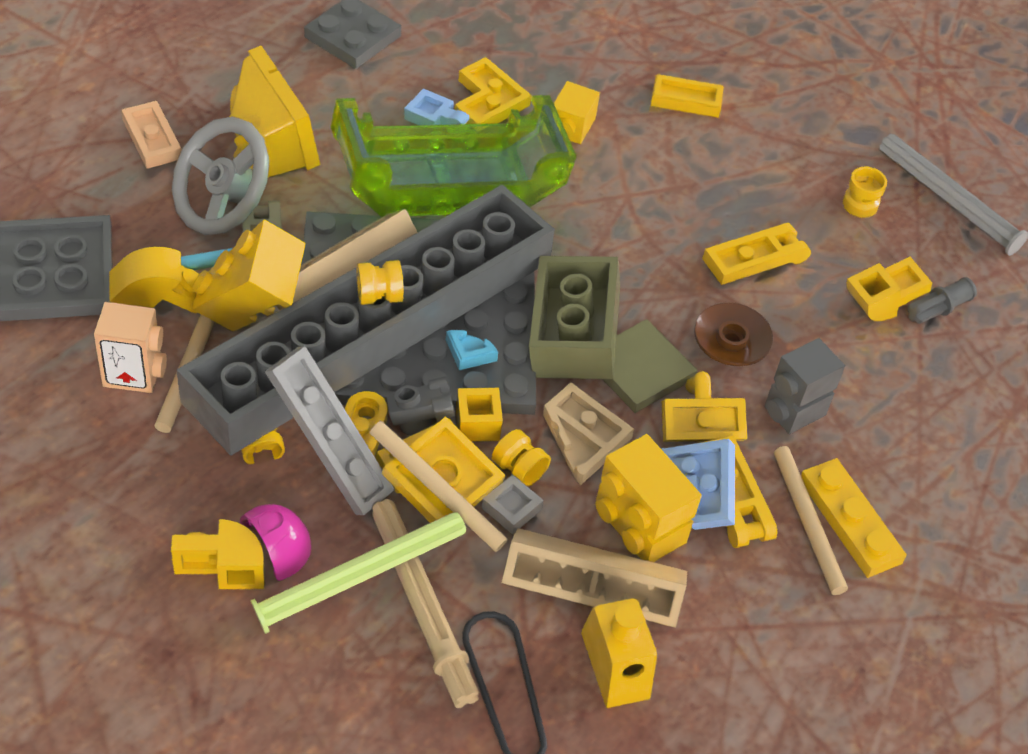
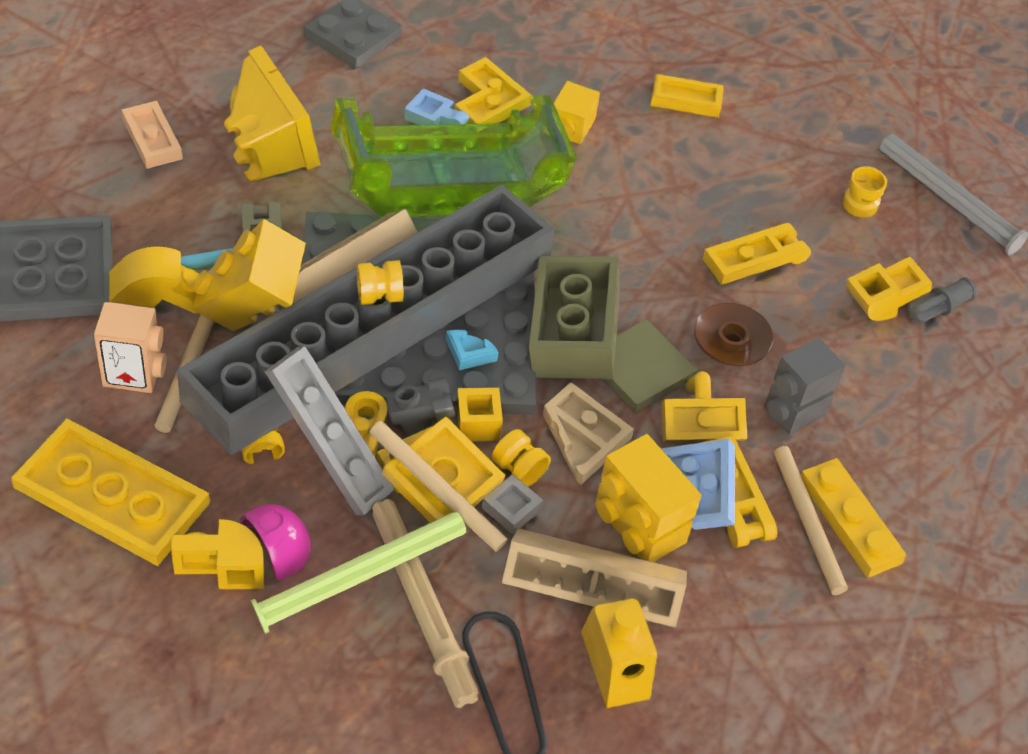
light grey piece [172,117,269,235] -> none
none -> yellow plate [11,418,210,566]

